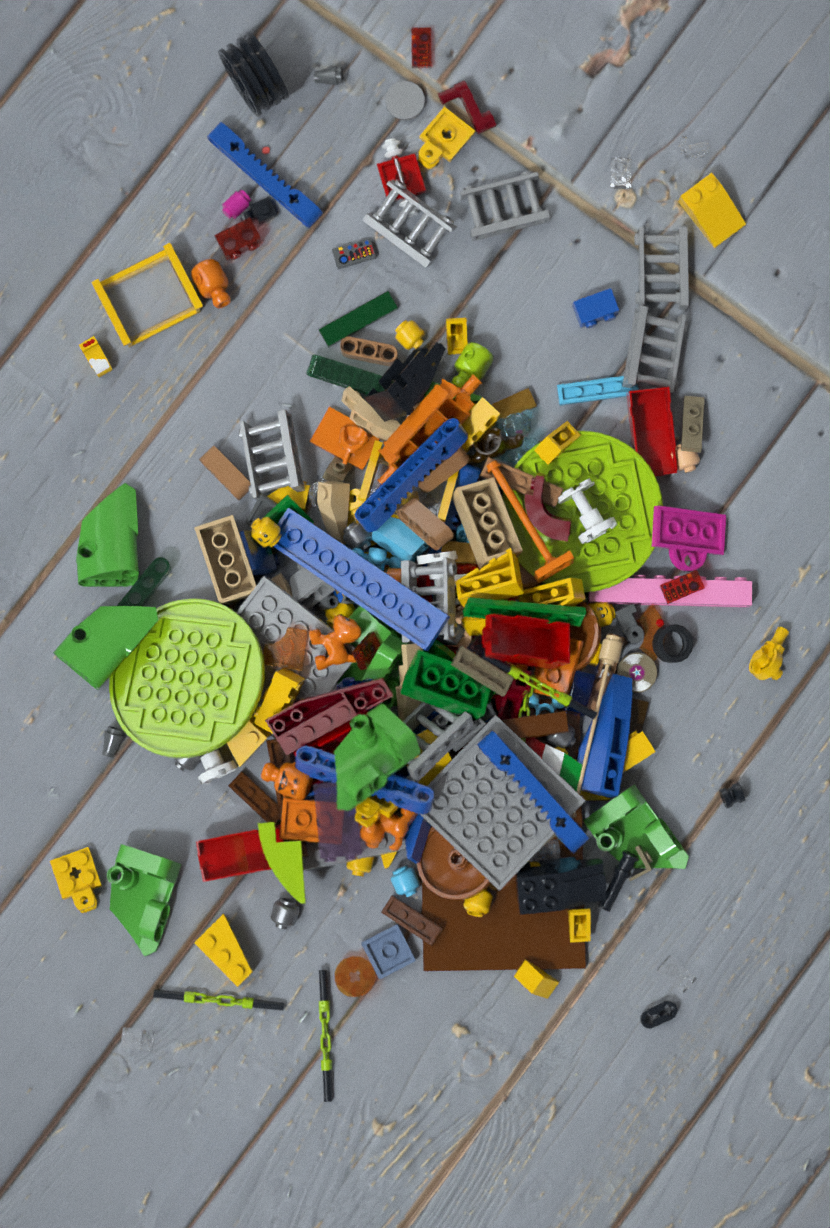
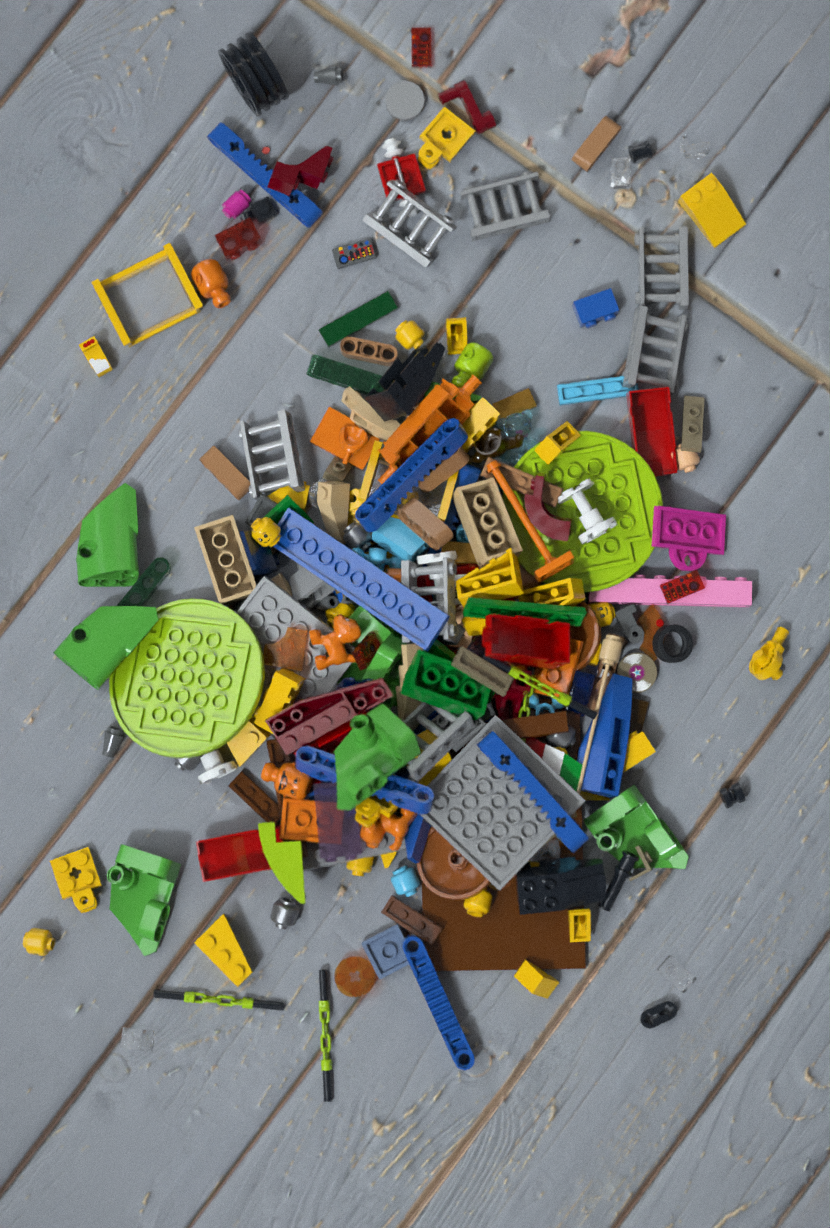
none -> yellow head [23,928,55,956]
none -> dark red arch [267,146,334,196]
none -> blue gear [401,935,475,1070]
none -> medium nougat beam [571,115,622,172]
none -> black bush [628,141,652,163]

